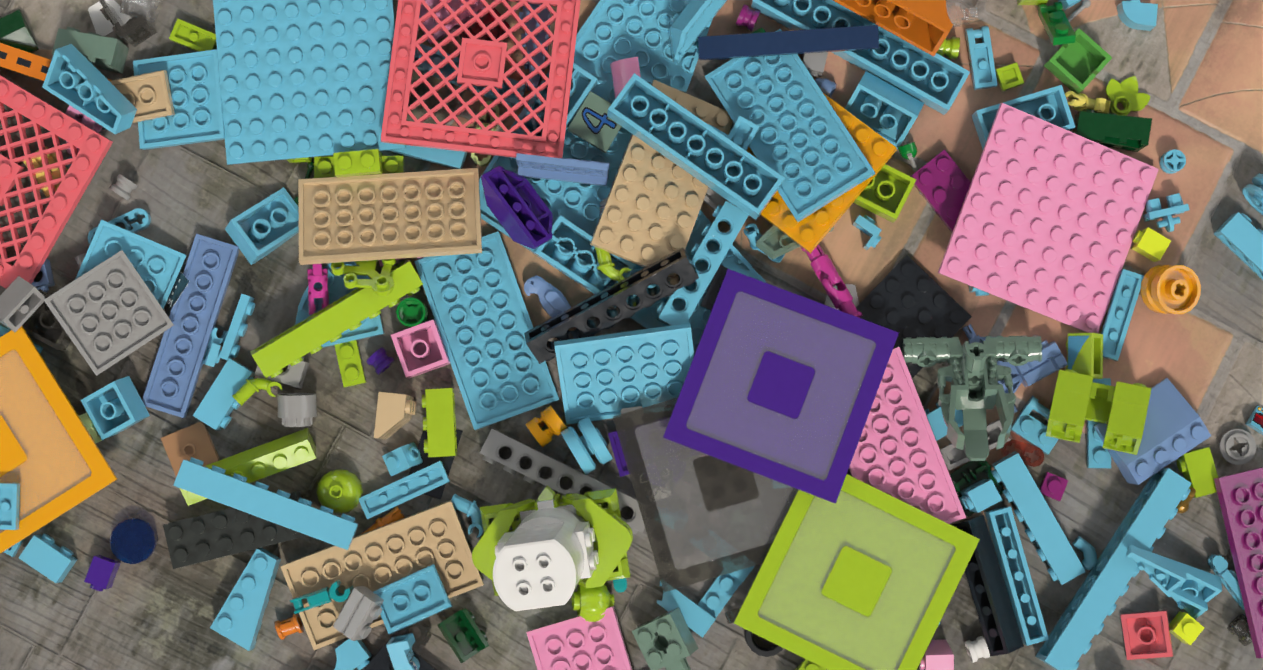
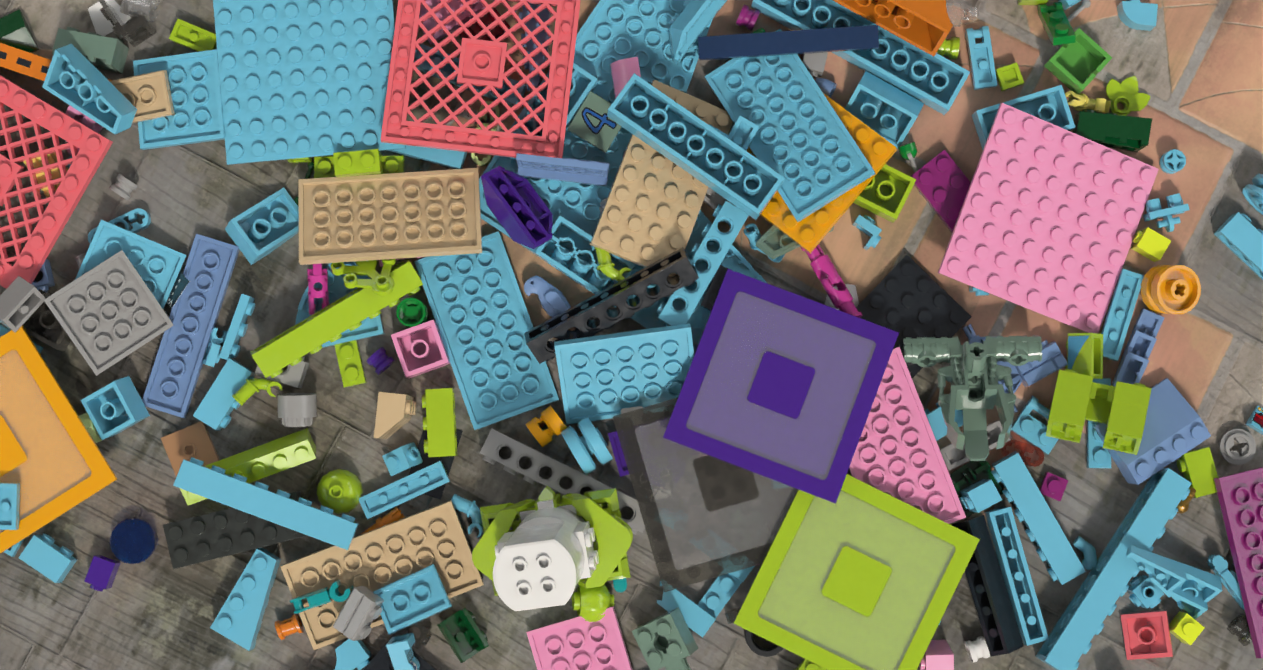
none -> medium blue slope [1111,308,1165,387]
none -> medium azure brick [1127,575,1164,609]

